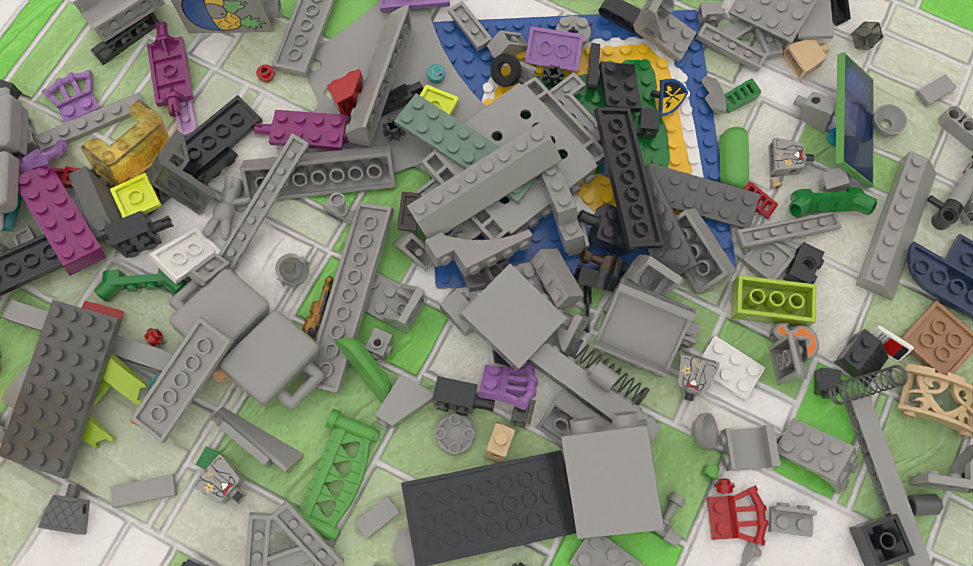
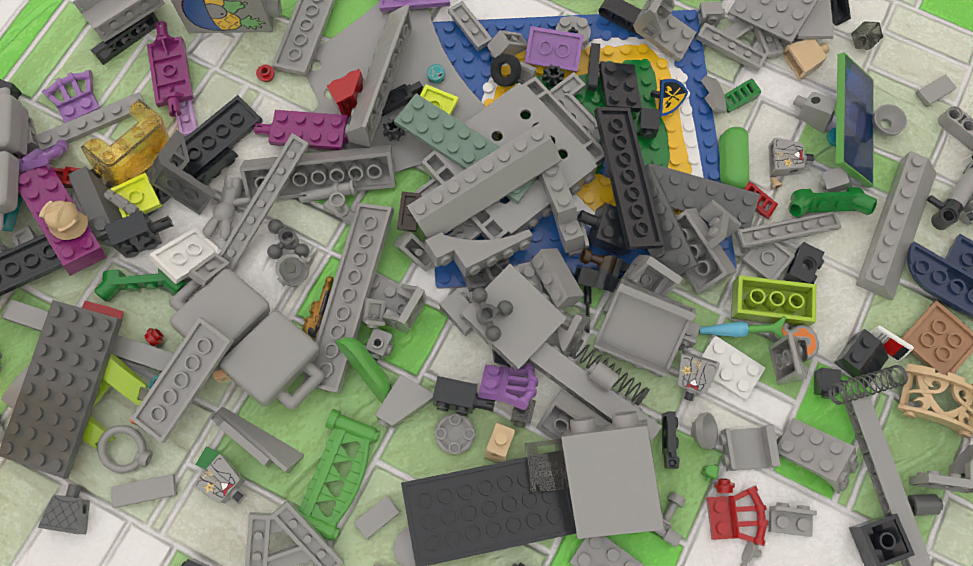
none -> tan helmet [39,201,88,240]
none -> light grey piece [97,425,153,473]
none -> light grey axle [104,189,139,215]
none -> dark grey piece [267,219,310,259]
none -> light grey pin [298,179,357,204]
none -> light grey bracket [362,297,386,328]
none -> dark grey piece [472,288,513,342]
none -> clear smoke container [524,439,570,493]
none -> black hinge [662,411,680,469]
none -> light grey bracket [699,200,741,249]
none -> medium azure piece [700,316,786,339]

